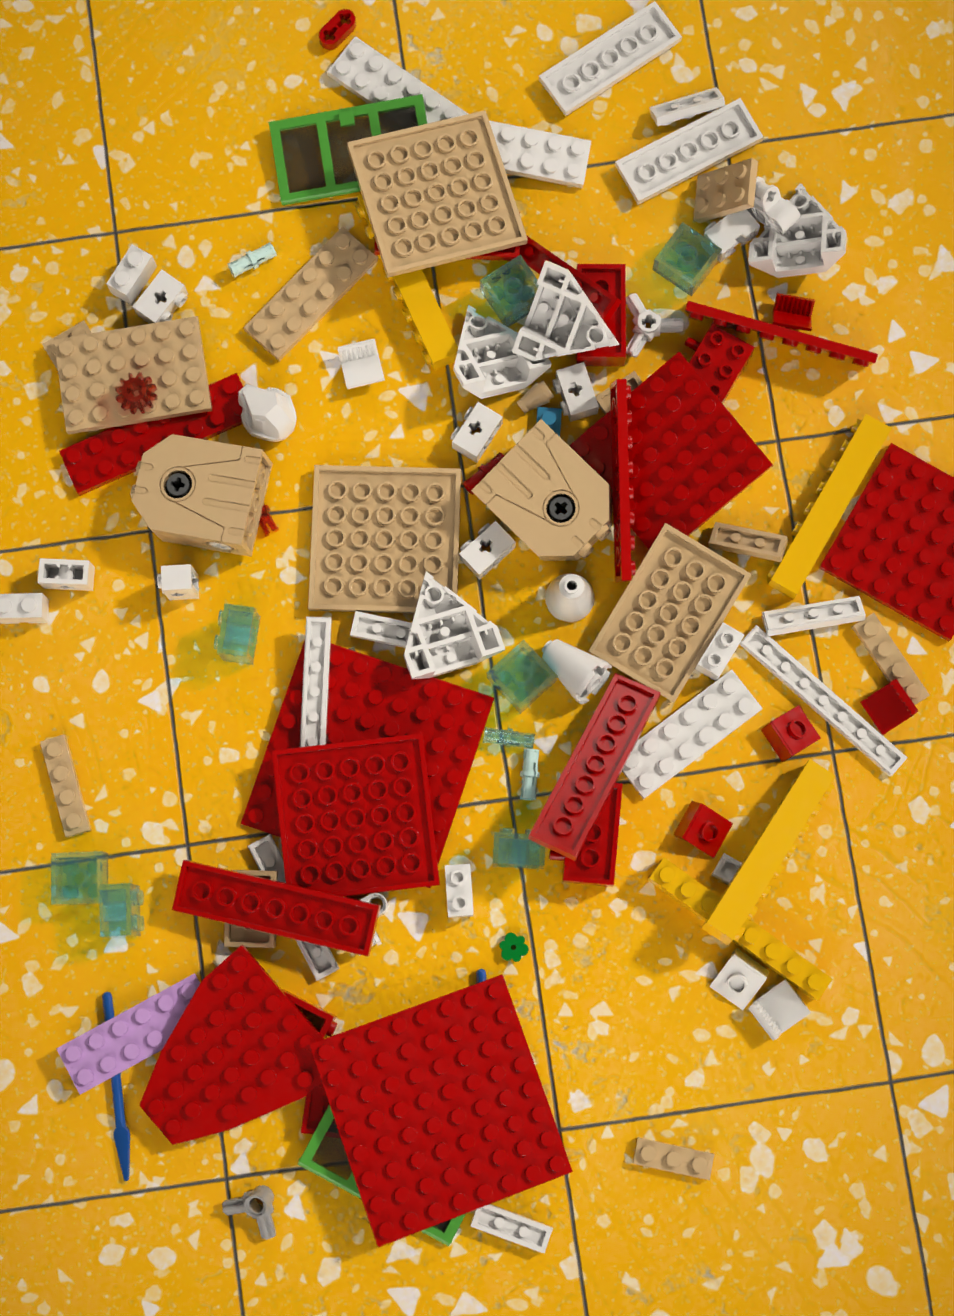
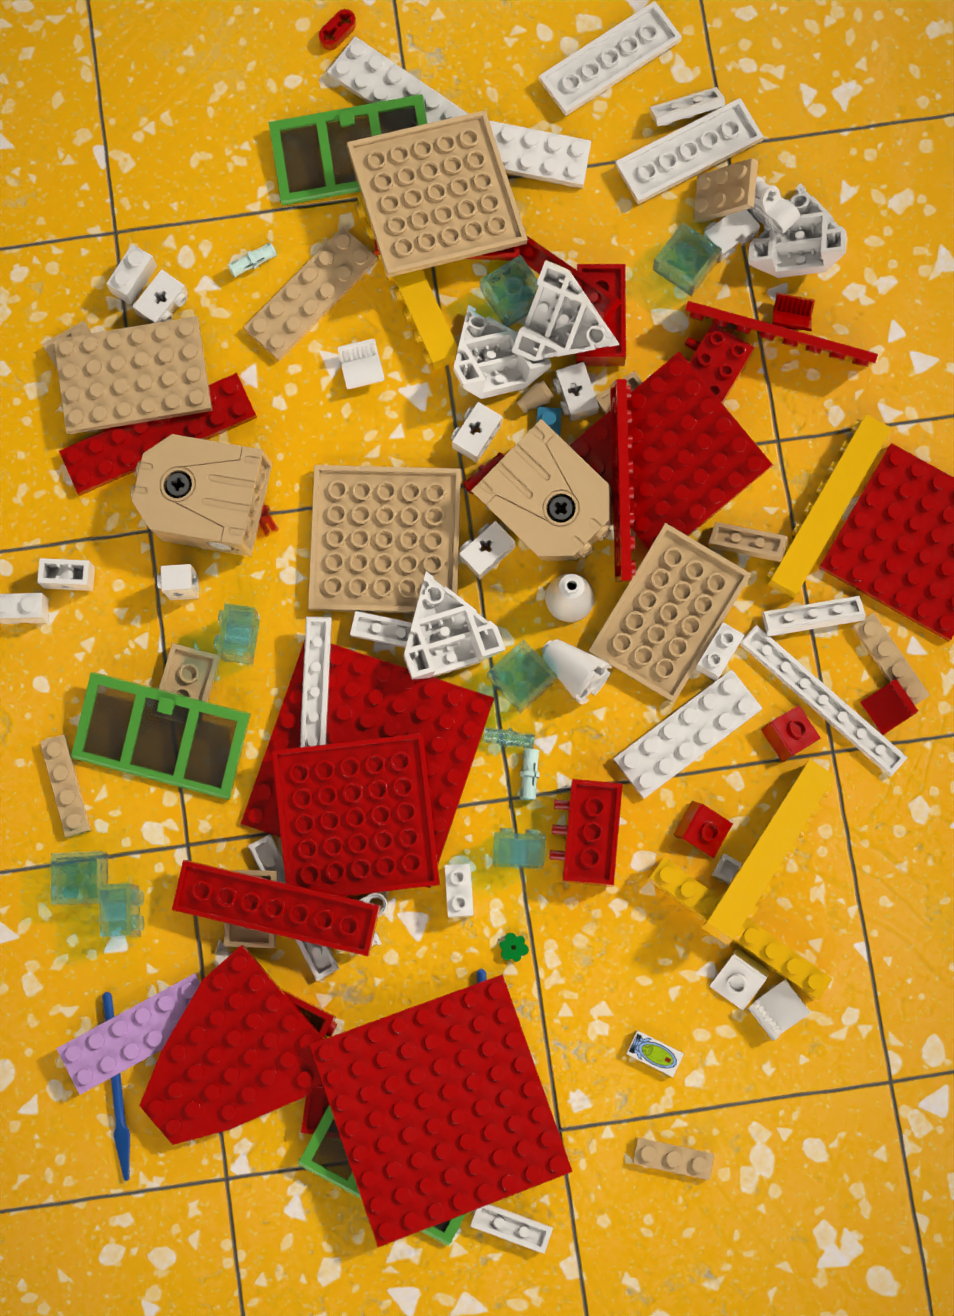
clear red gear [115,372,158,415] -> none
light grey axle [222,1185,276,1240] -> none
white helmet [238,384,297,442] -> none
red plate [529,673,661,861] -> none
white bush [626,293,684,358] -> none
none -> door [71,672,251,800]
none -> tan plate [151,643,221,728]
none -> tile [626,1030,684,1077]

